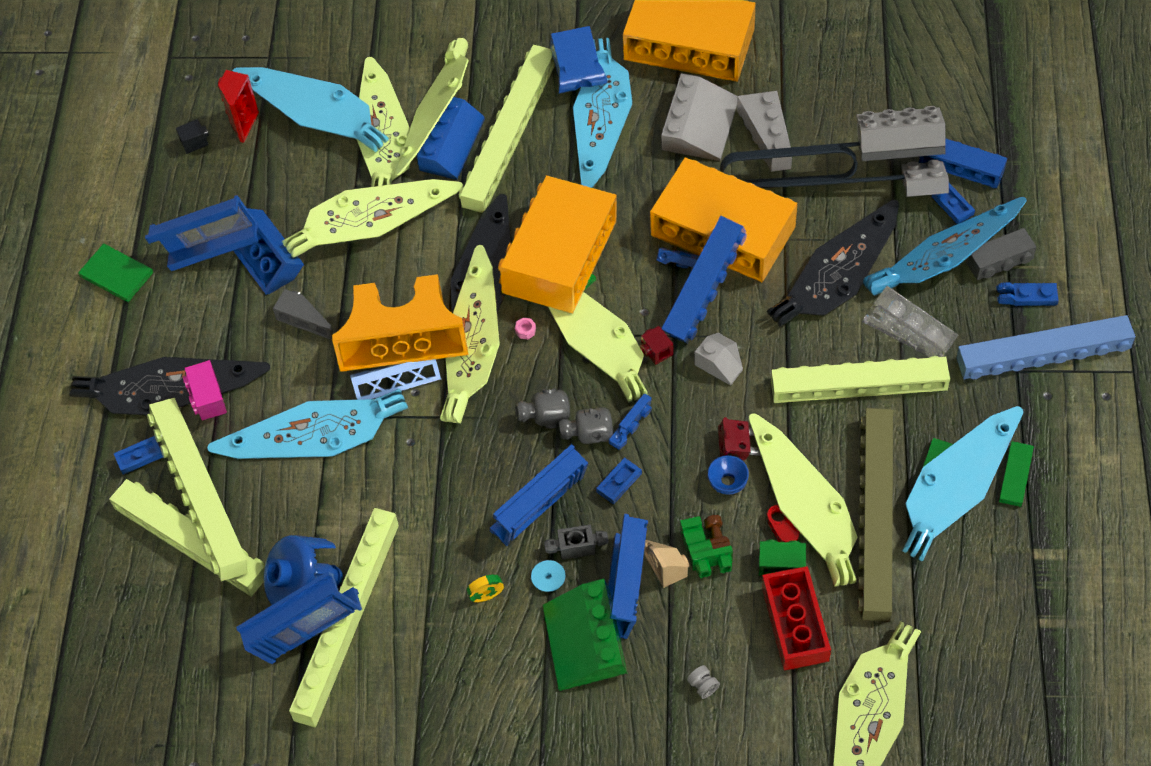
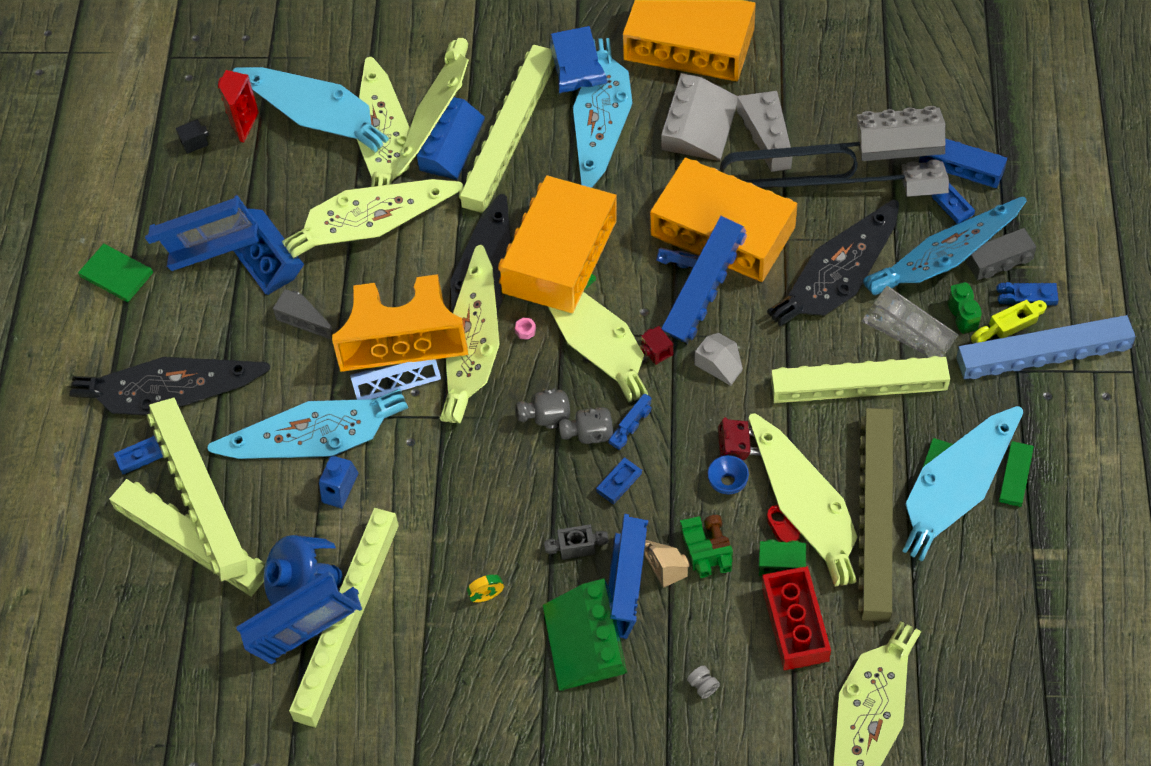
dark pink brick [183,360,227,421] -> none
blue piece [489,444,588,546] -> none
medium azure piece [531,560,565,592] -> none
none -> blue torso [319,456,359,509]
none -> green brick [948,282,982,334]
none -> neon yellow piece [971,300,1047,343]

